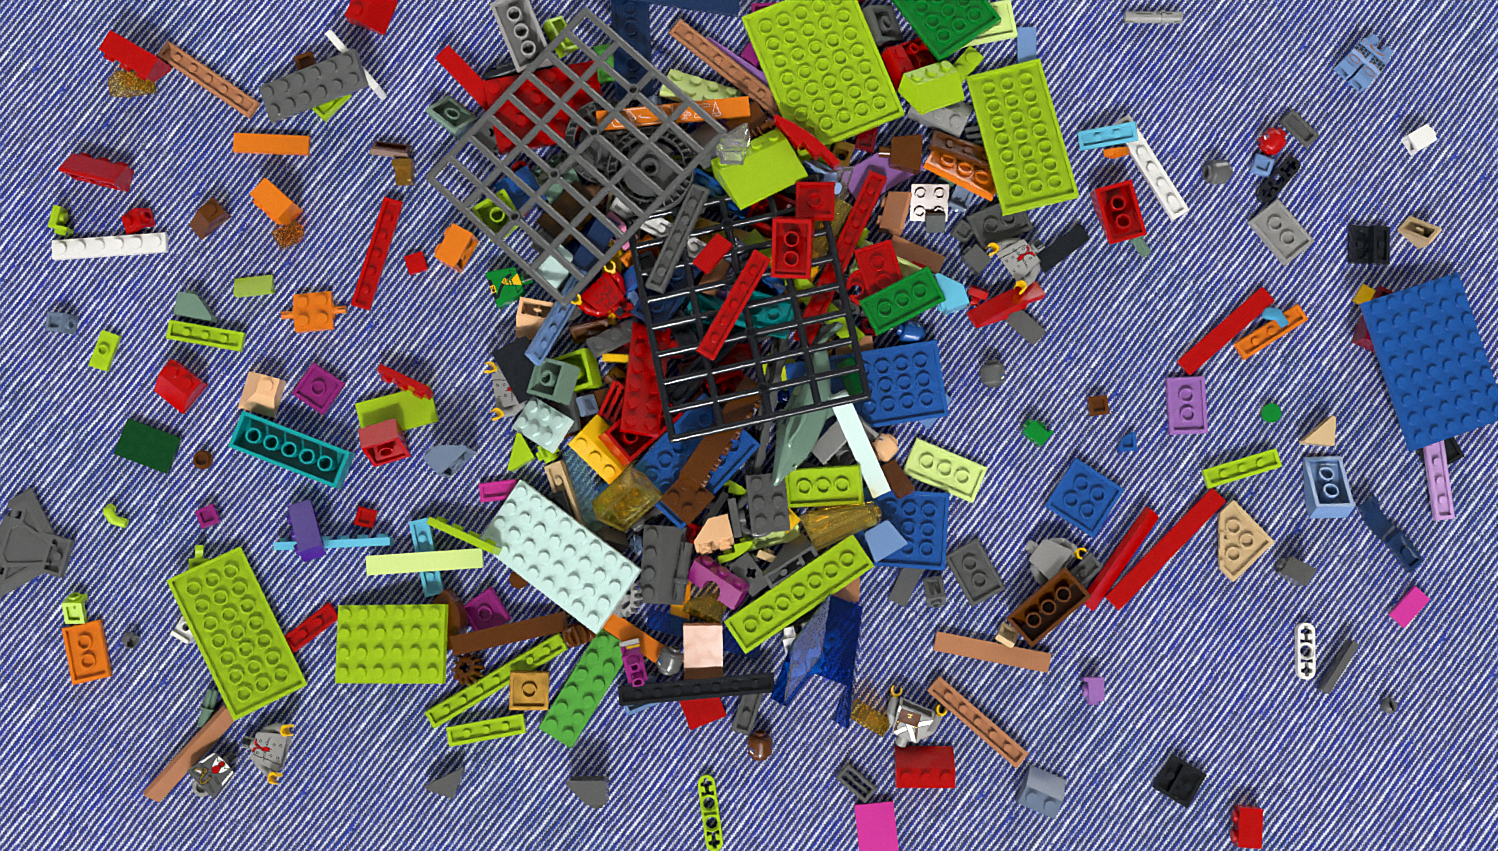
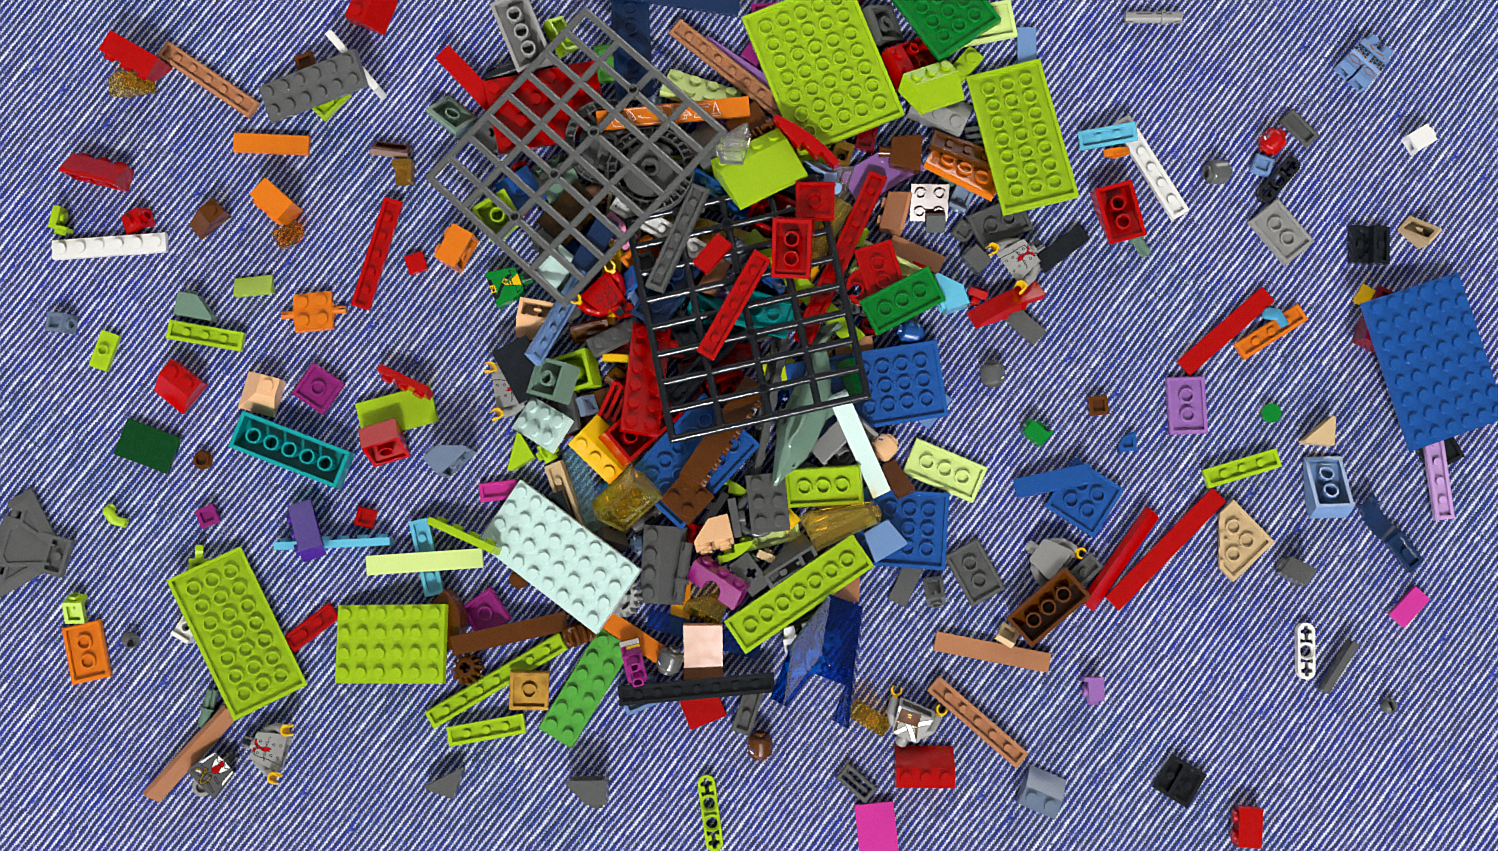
none -> blue tile [1013,463,1094,499]

